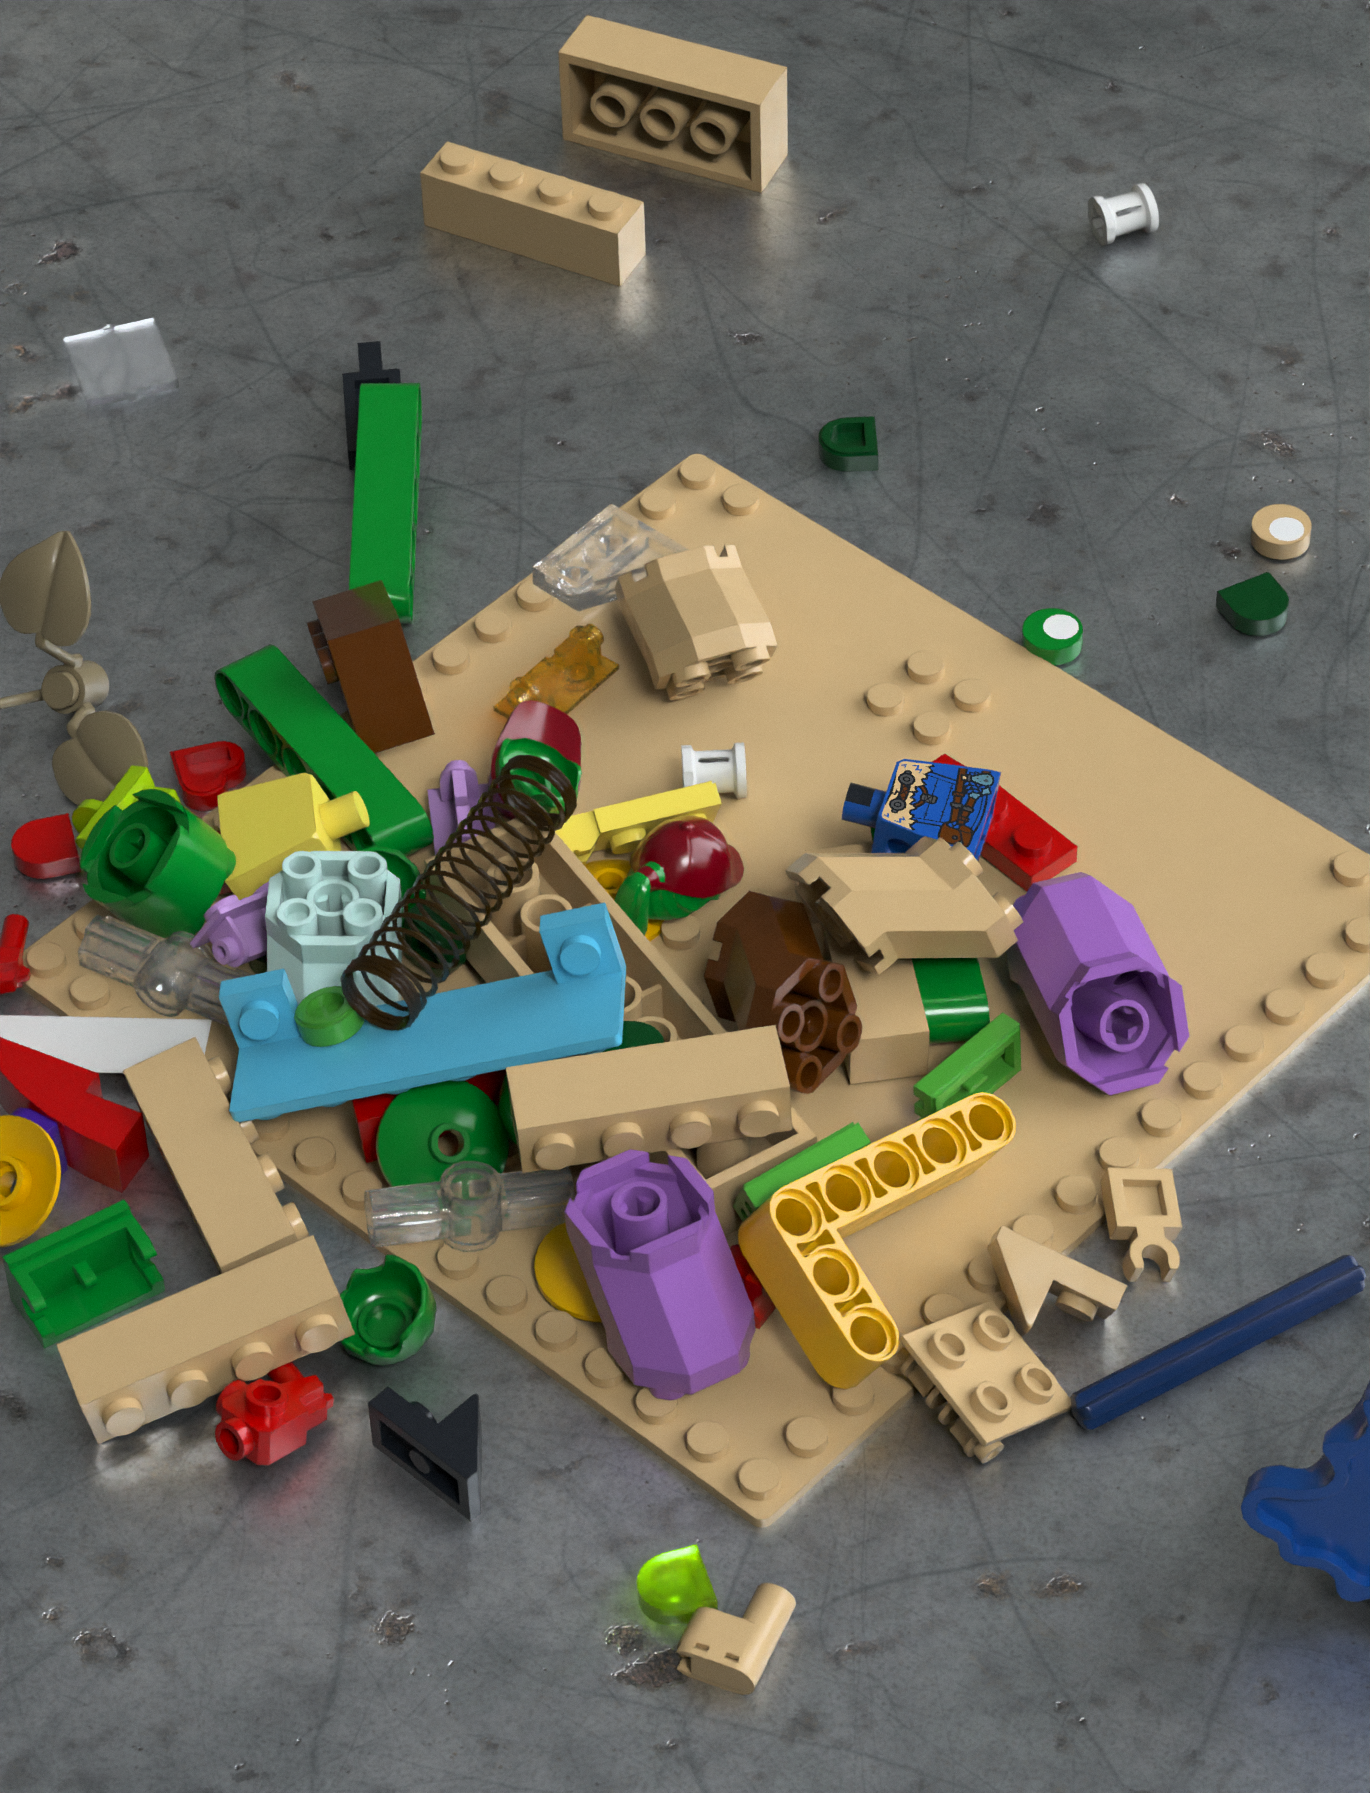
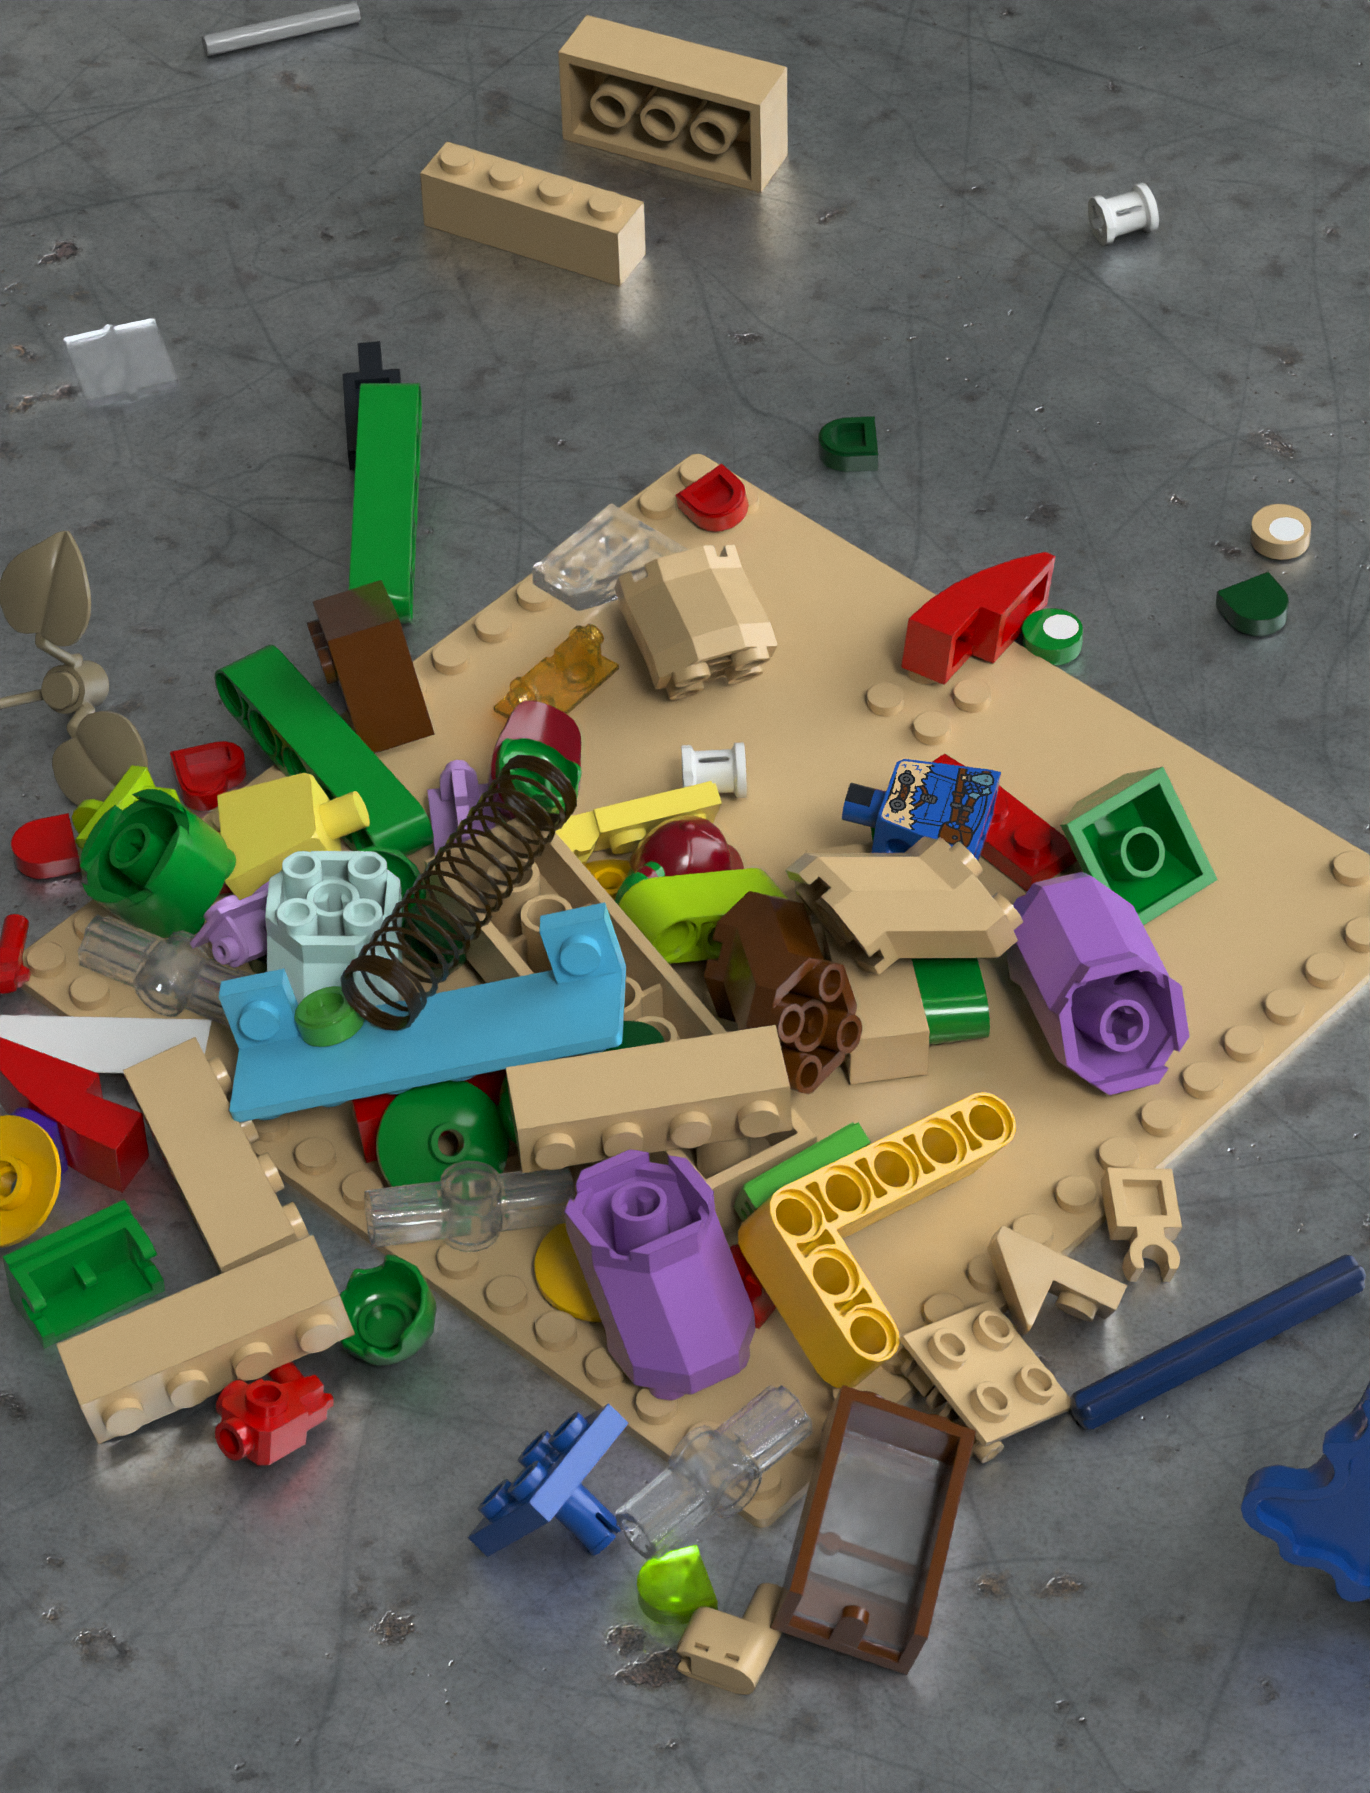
black slope [368,1386,482,1522] -> none
bright green tile [913,1012,1021,1122] -> none
none -> light grey bar [202,1,361,57]
none -> blue plate [467,1403,629,1557]
none -> clear piece [615,1385,813,1561]
none -> lime beam [618,868,788,964]
none -> red tile [675,463,749,531]
none -> door [771,1385,976,1675]
none -> red slope [901,552,1056,685]
none -> green slope [1060,767,1218,925]

